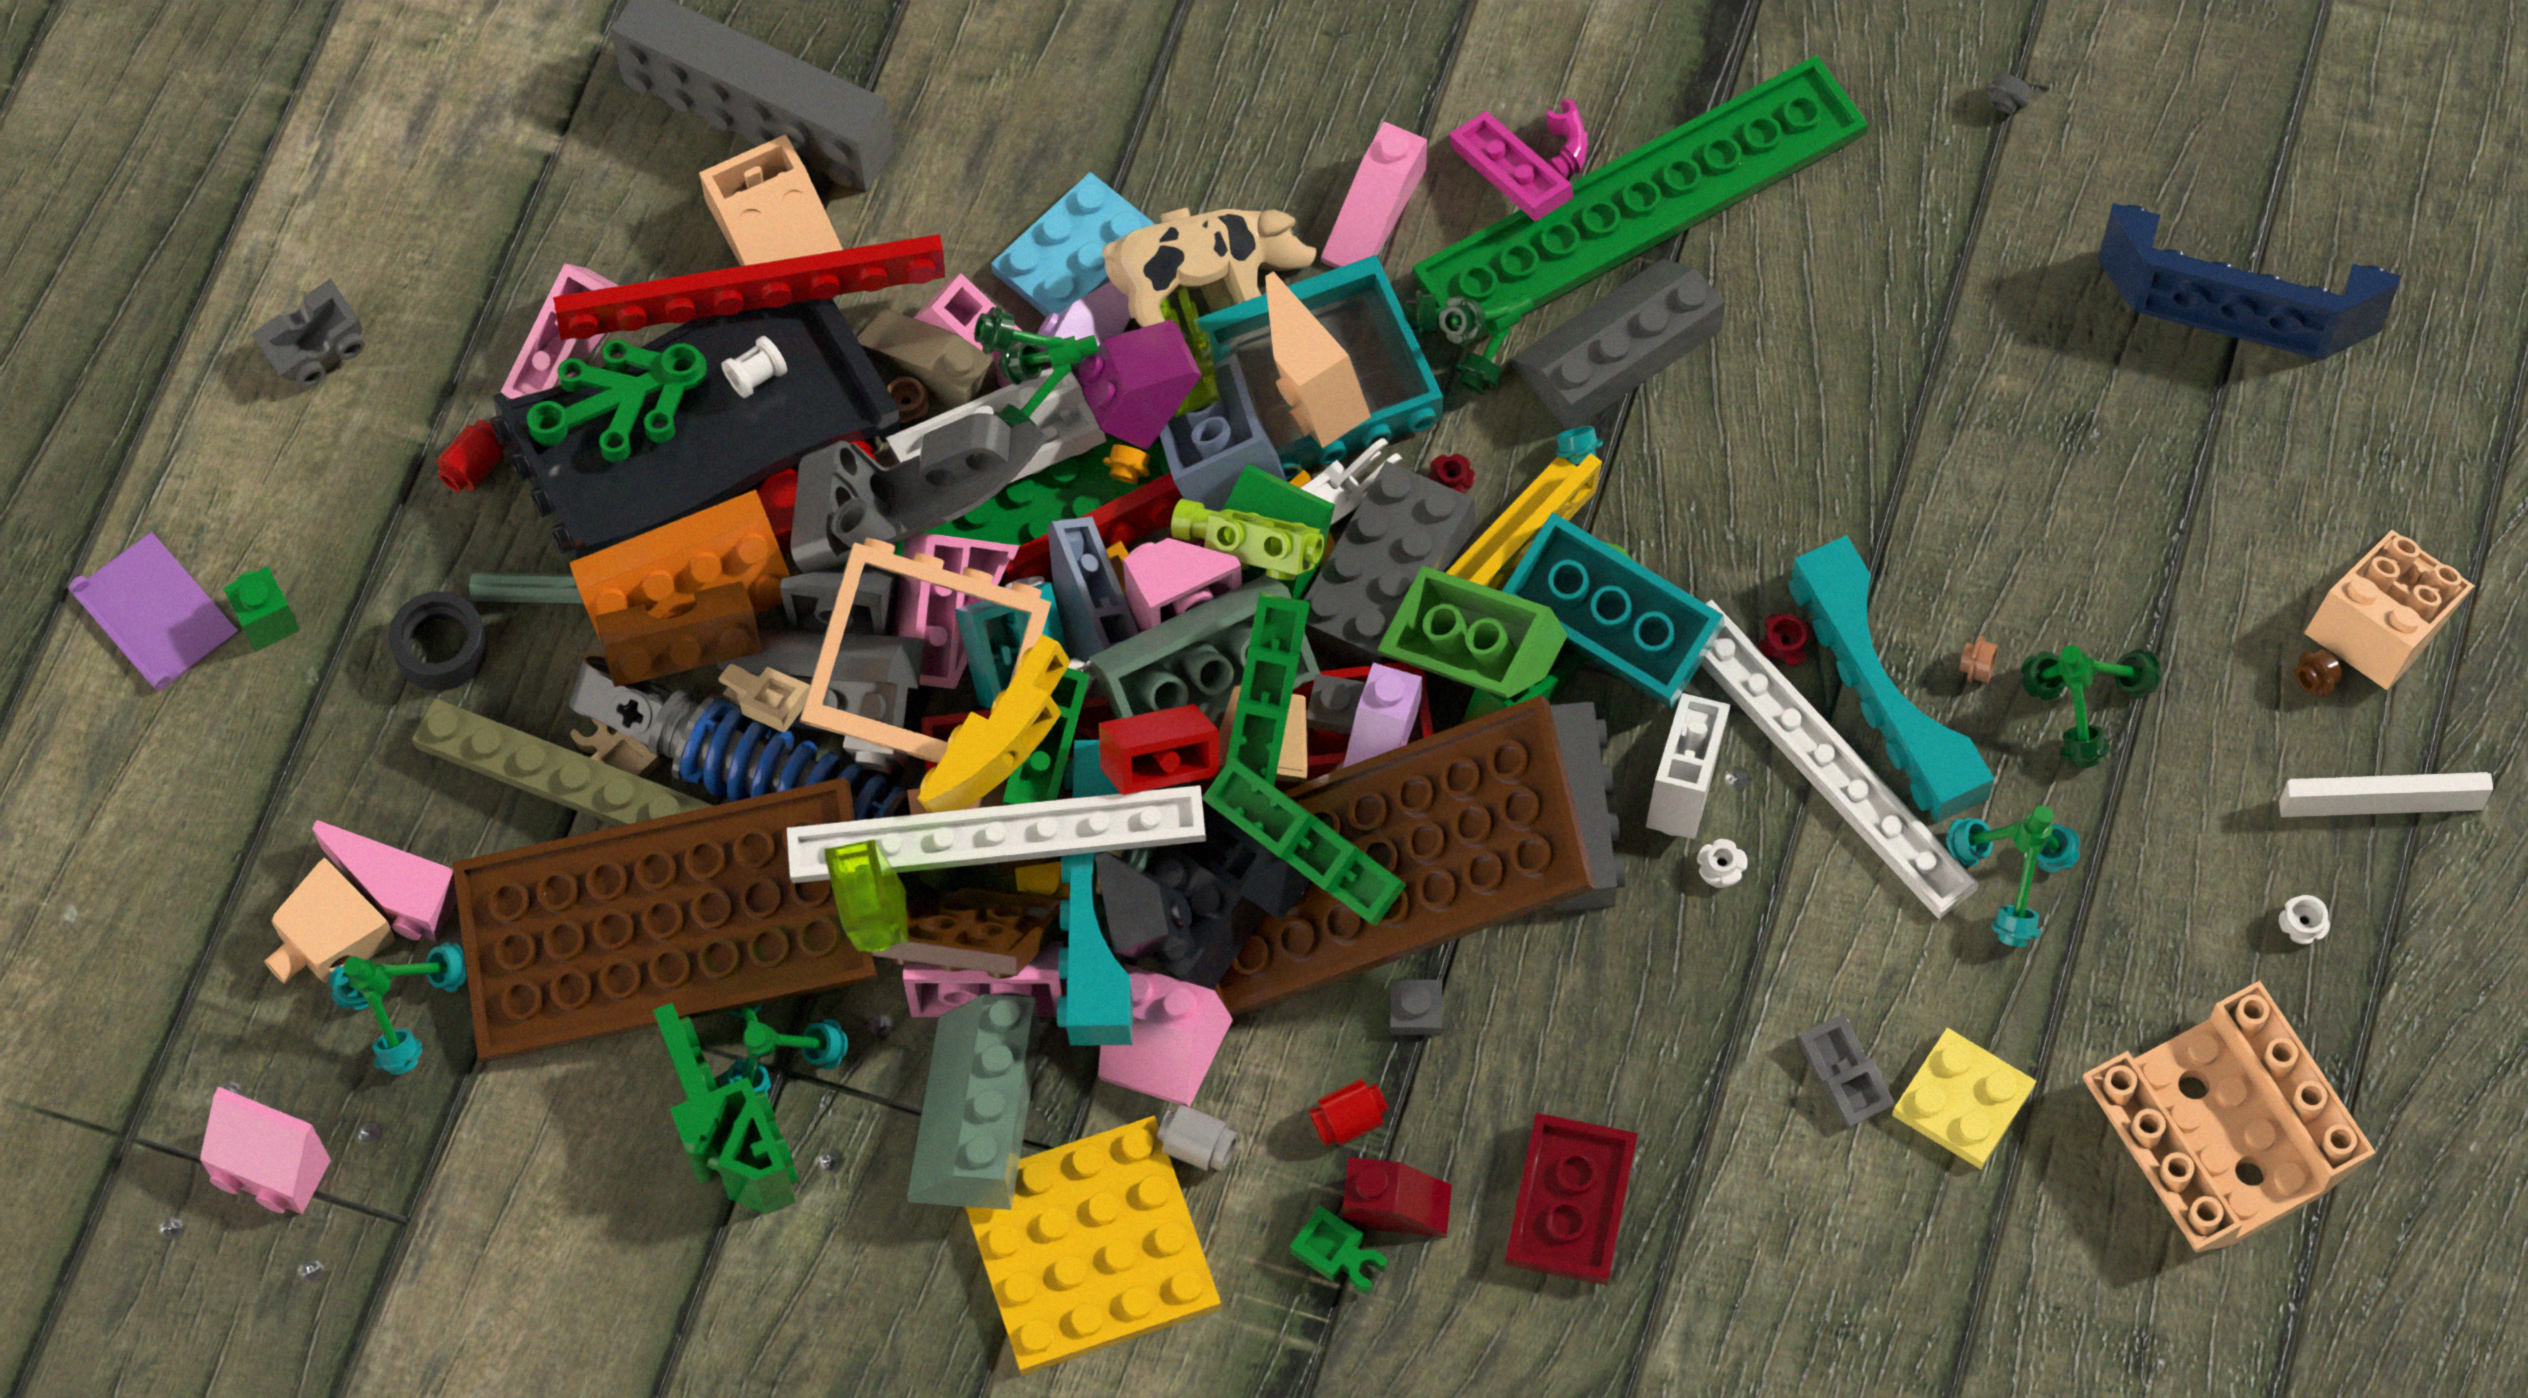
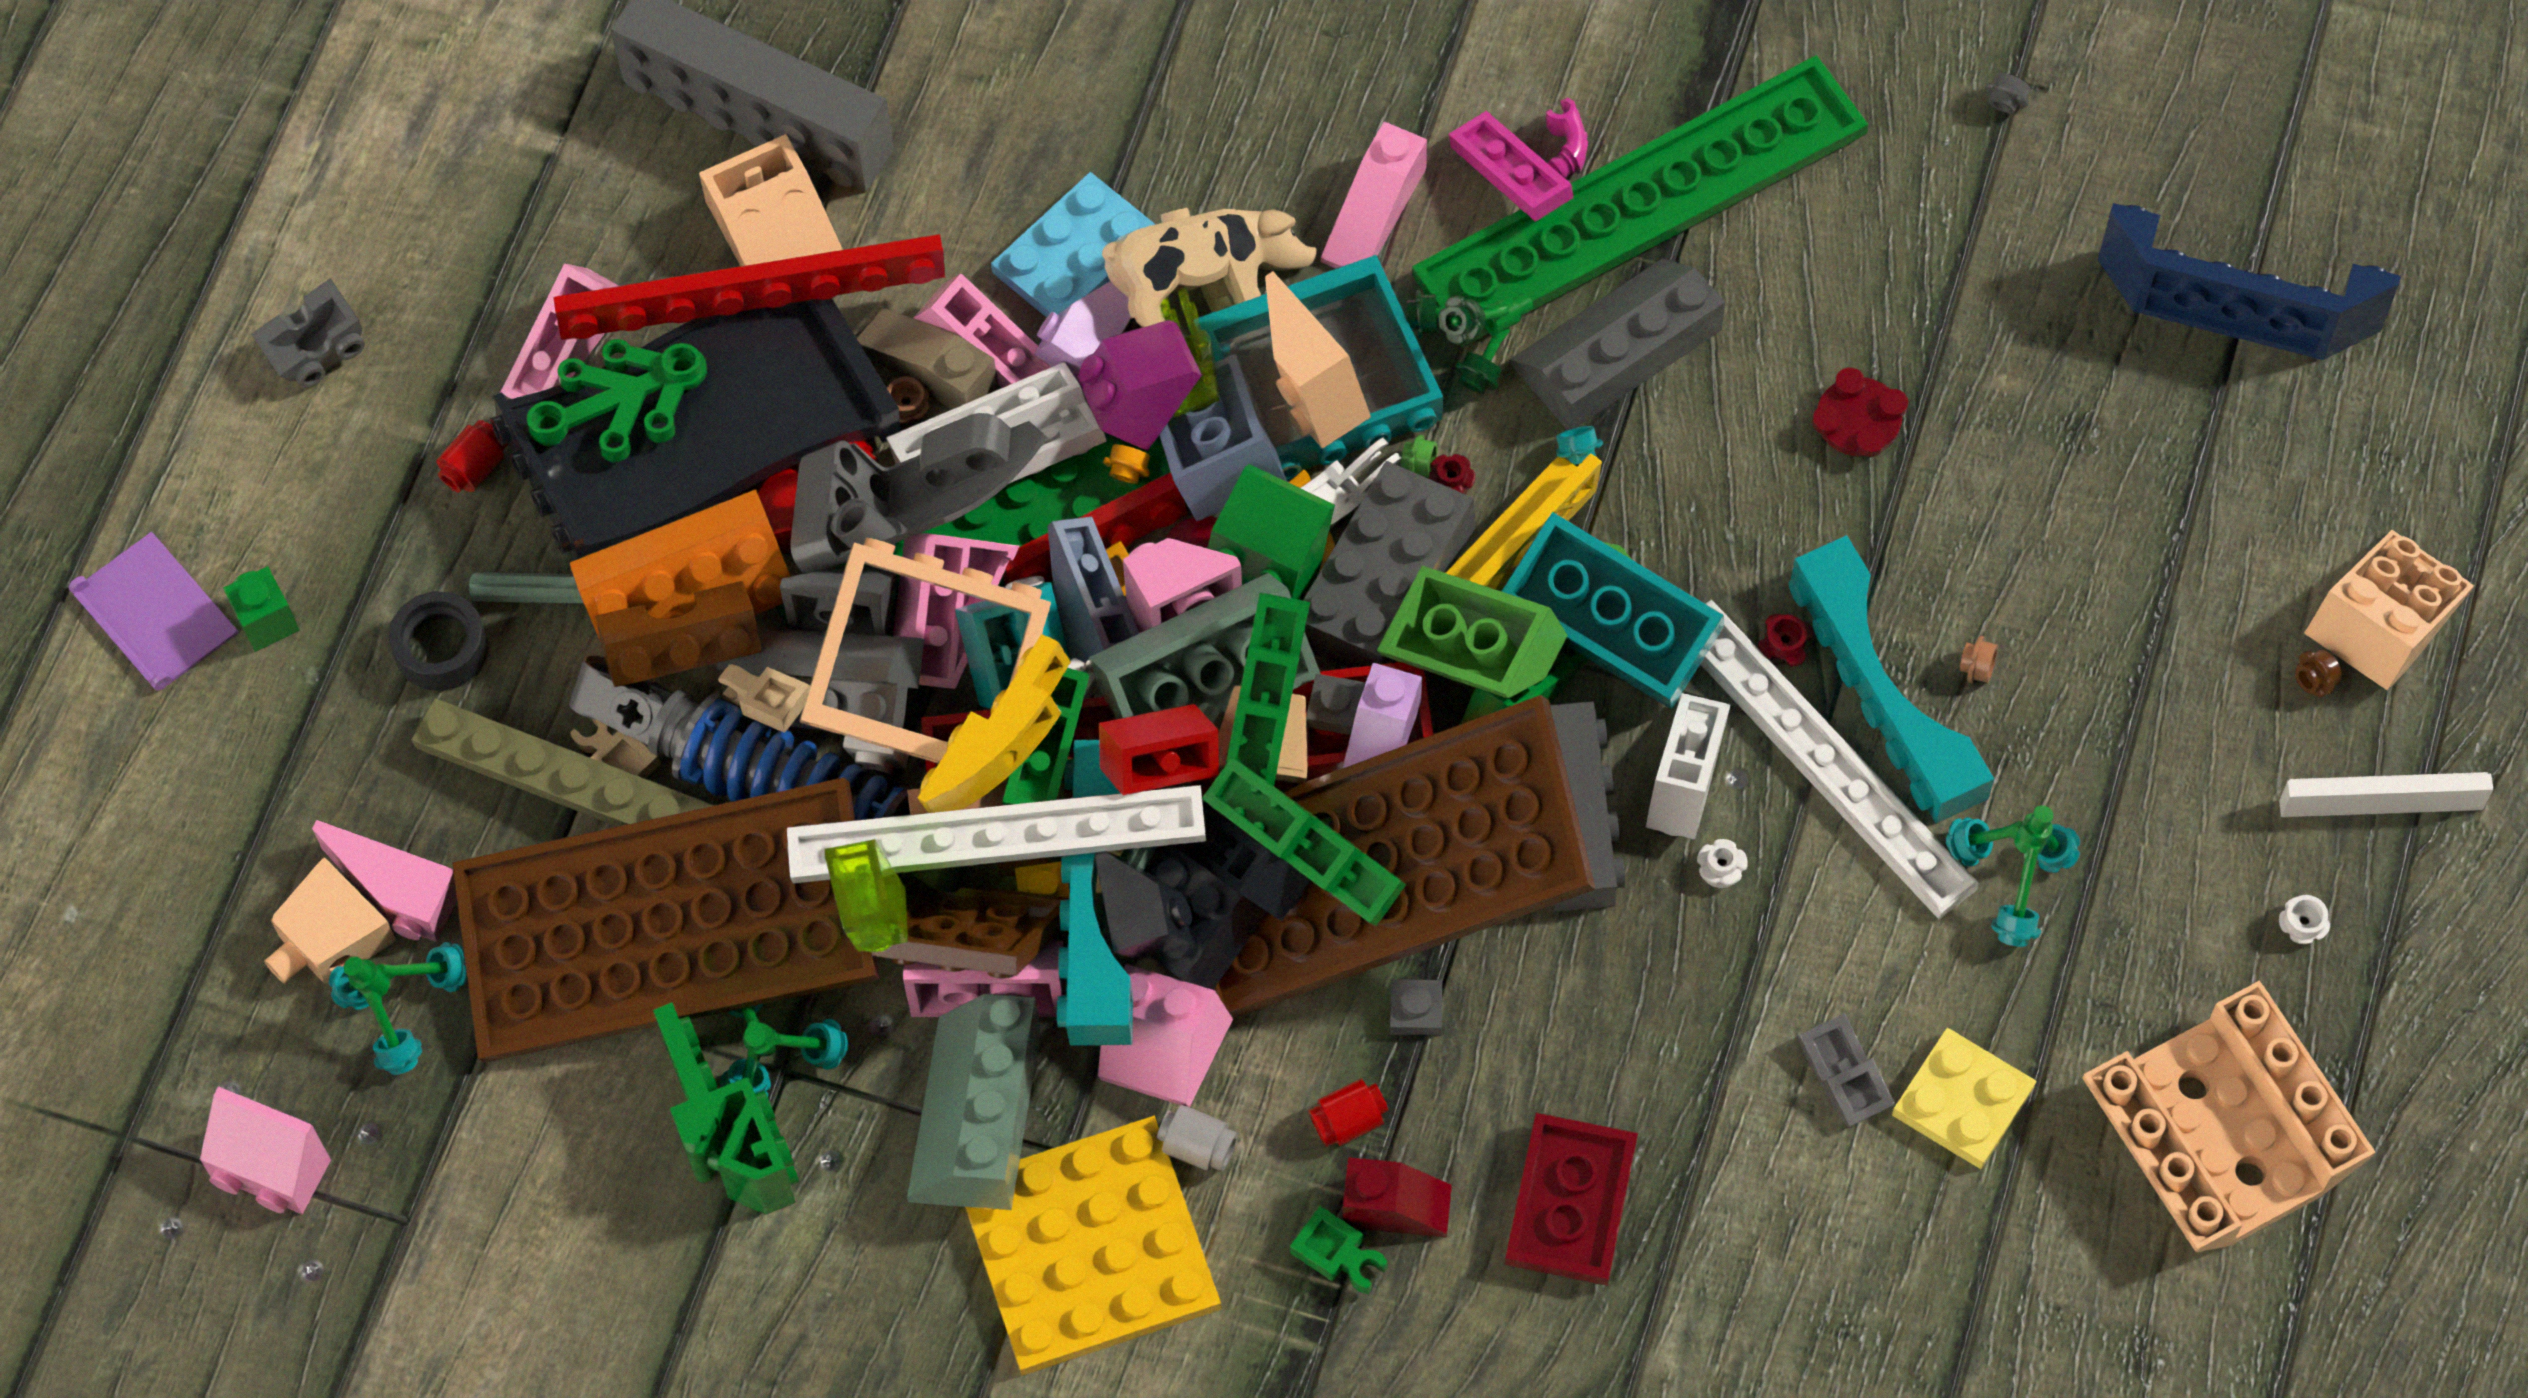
white bush [721,336,787,398] -> none
plant [974,307,1100,428] -> none
lime brick [1171,499,1324,580] -> none
dark green plant [2021,645,2161,768] -> none
none -> bright green plate [1401,435,1438,478]
none -> dark red piece [1812,367,1908,457]

